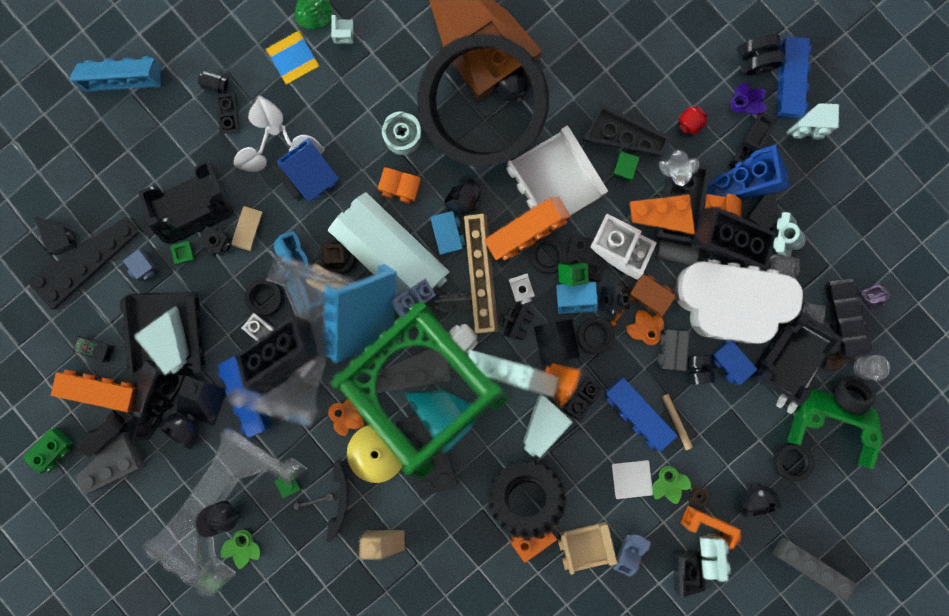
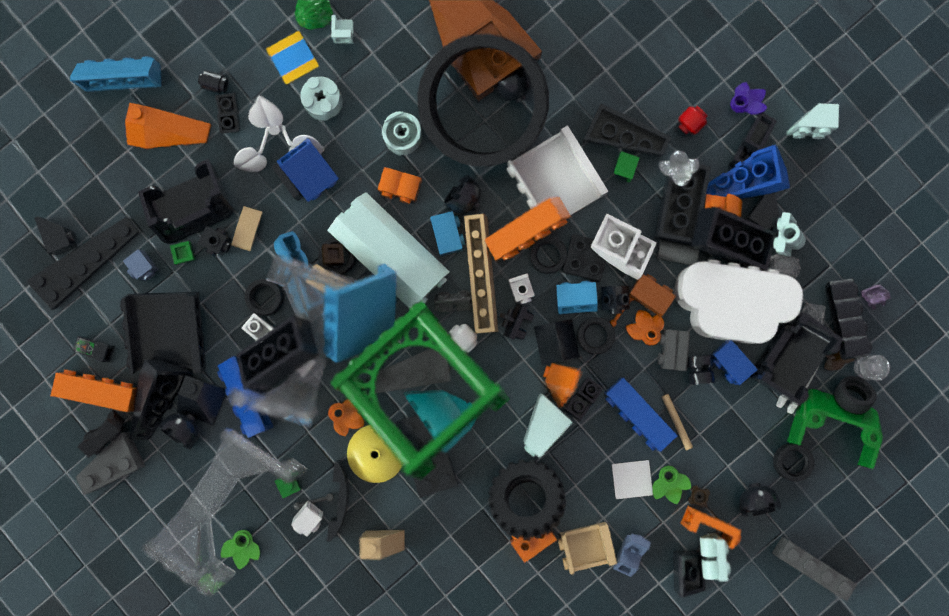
green brick [22,428,74,474] -> none
light aqua slope [135,306,190,374] -> none
black piece [195,500,241,538] -> none
sand blue slope [390,279,436,317] -> none
light aqua arch [468,350,559,397] -> none
green panel [558,263,589,287] -> none
orange wing [629,195,695,235] -> none
black wheel [737,34,786,76] -> none
blue brick [776,37,812,119] -> none
none -> orange wedge [125,103,211,149]
none -> white brick [291,501,323,536]
none -> light aqua brick [301,77,343,121]

